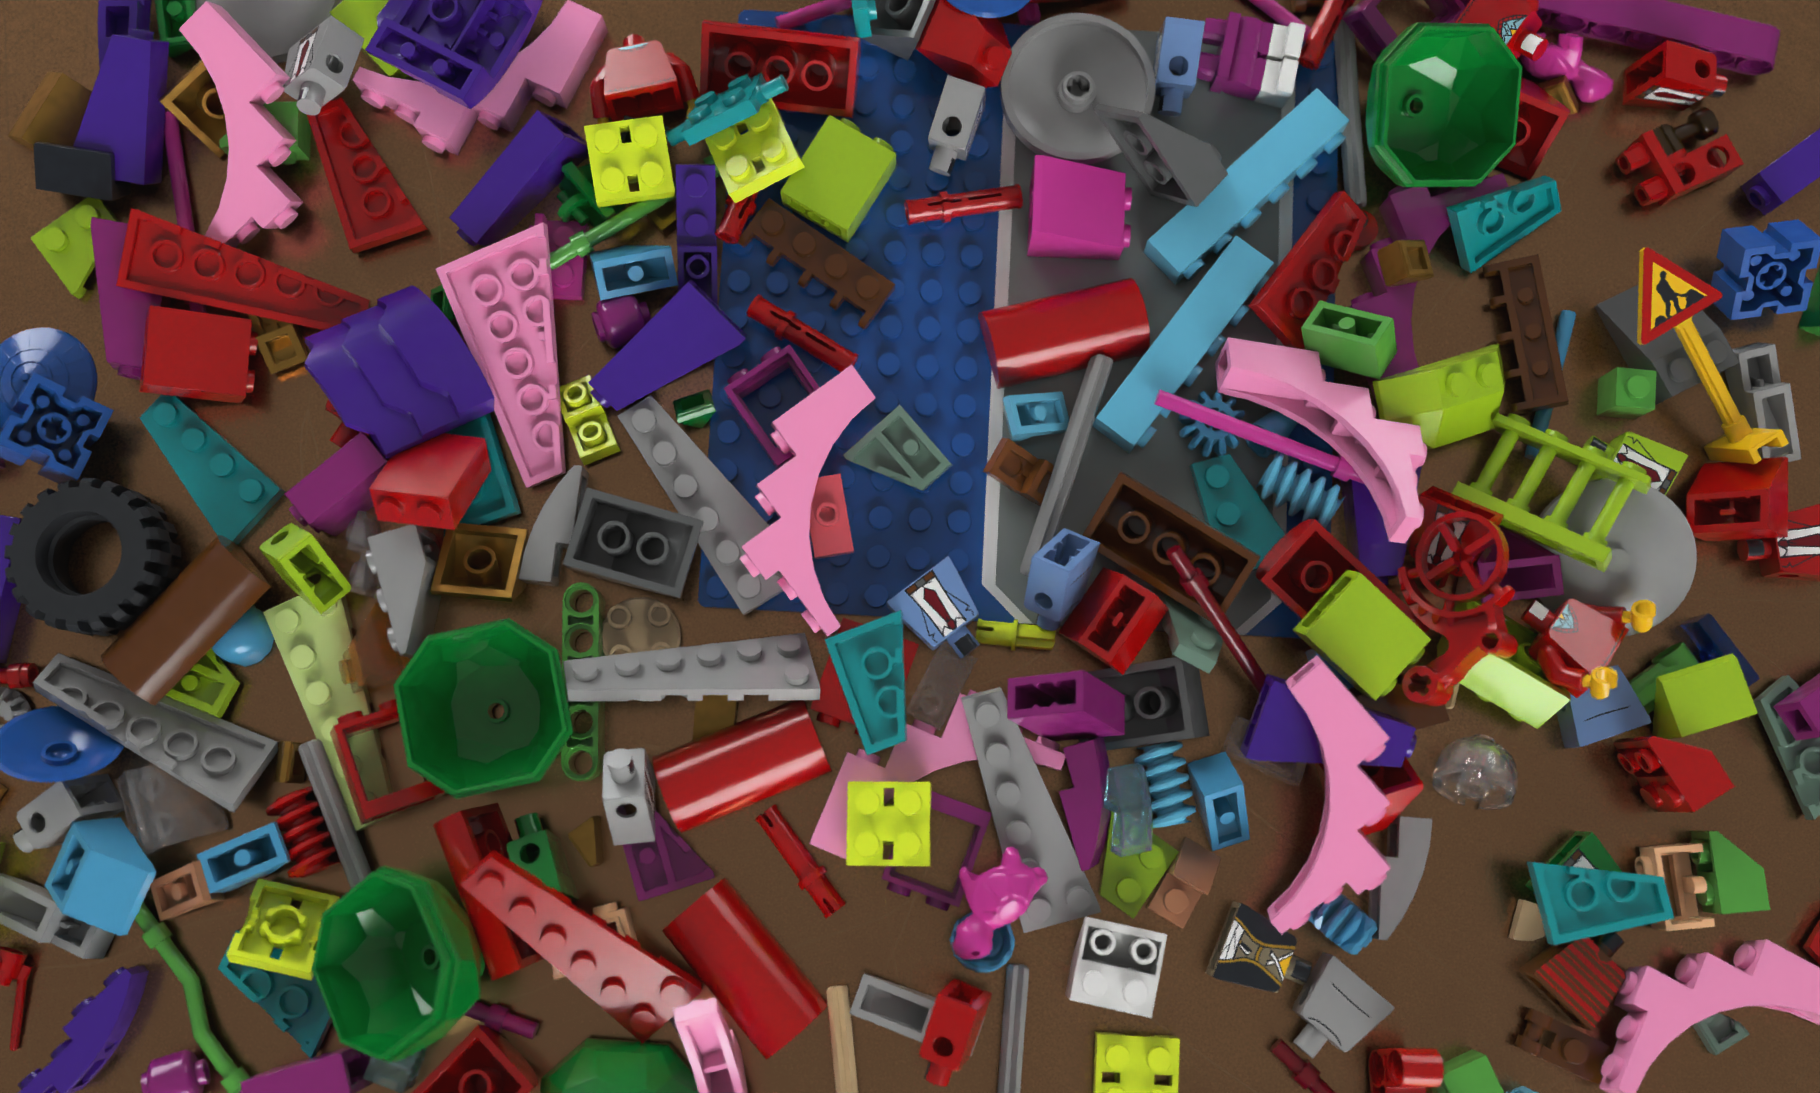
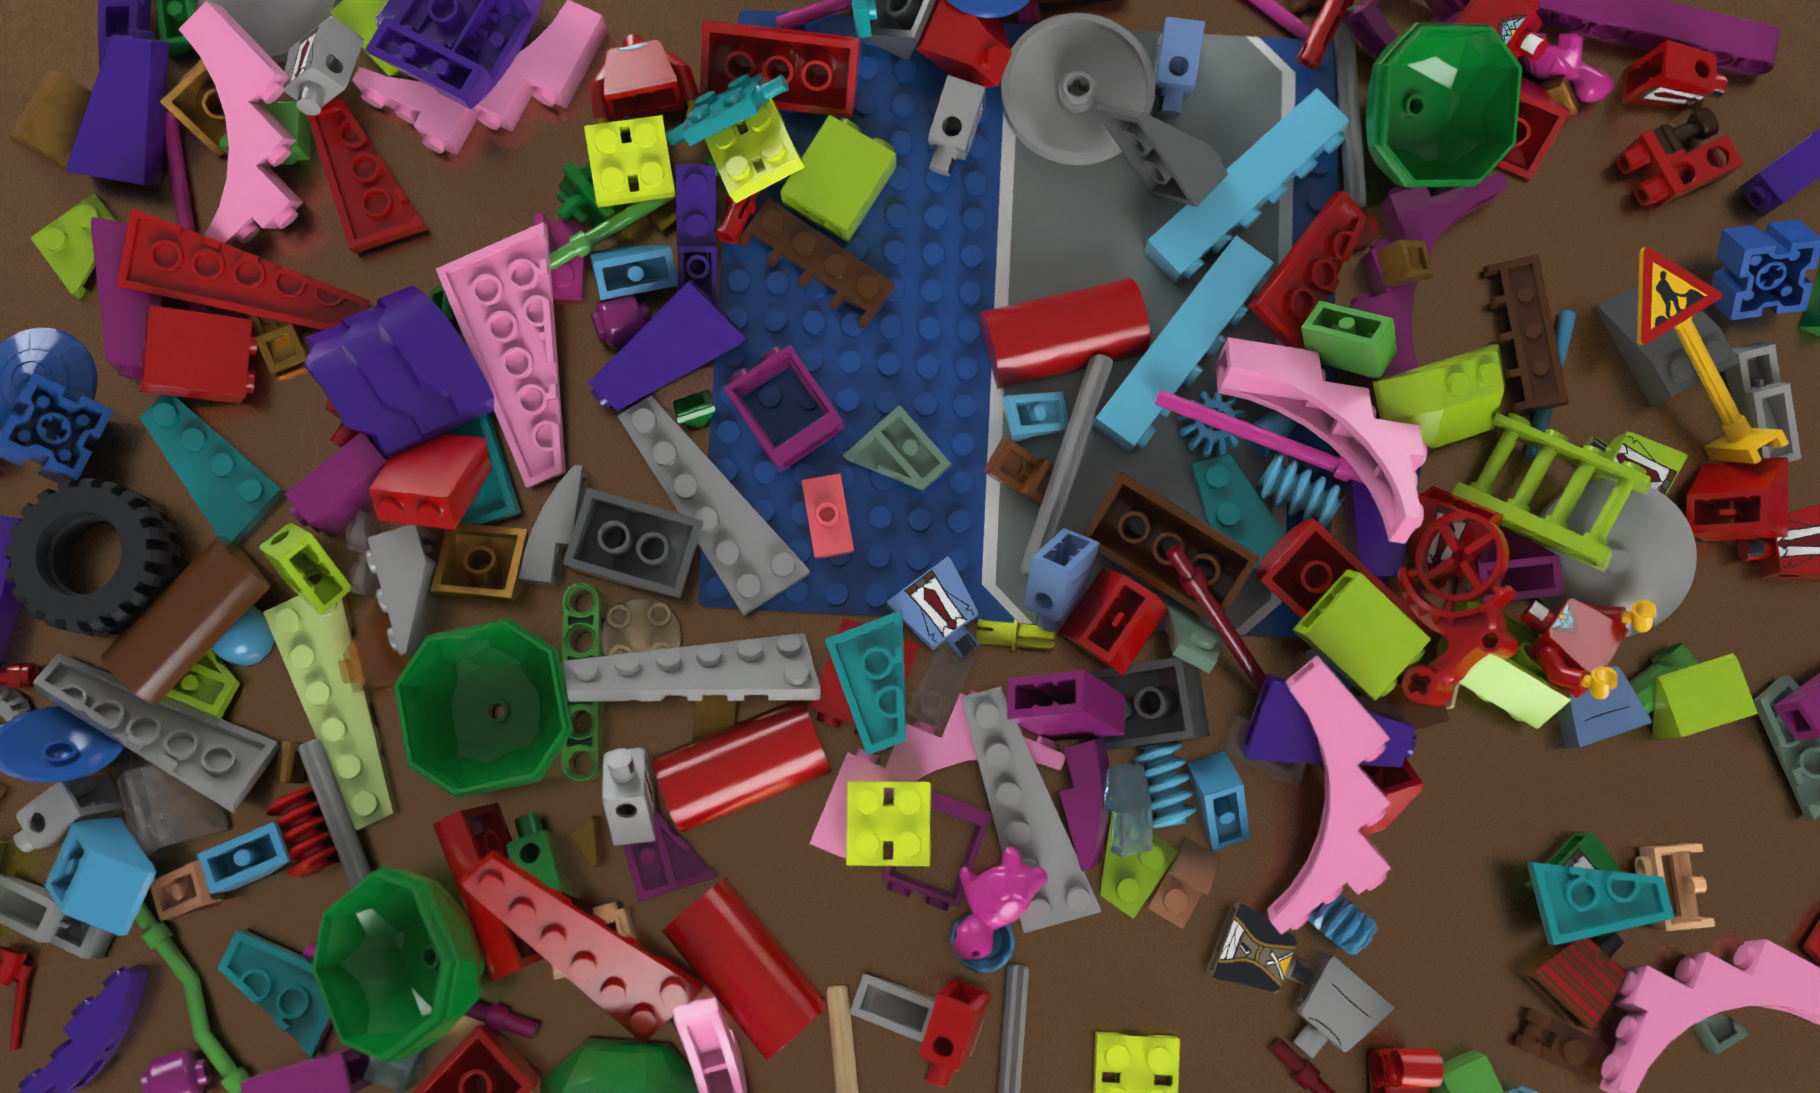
black panel [34,141,131,201] -> none
neon yellow brick [227,878,340,981] -> none
red window [330,699,446,825] -> none
dark purple slope [449,110,589,247] -> none
neon yellow slope [560,375,621,466] -> none
bright pink arch [739,365,876,636] -> none
red pin [746,294,859,372] -> none
red pin [755,804,847,919] -> none
red pin [904,184,1023,225] -> none
dark pink slope [1027,155,1132,260] -> none
white slope [1065,916,1167,1018] -> none
magenta hips [1197,11,1306,109] -> none
light grey slope [1368,816,1432,940] -> none
clear cylinder [1432,734,1518,810] -> none
teal wing [1446,175,1562,273] -> none
tan tile [1508,899,1545,941] -> none
bright green brick [1597,367,1657,420] -> none
red slope [1613,736,1735,812] -> none
clear blue plate [1680,613,1760,687] -> none
bright green slope [1690,830,1770,914] -> none

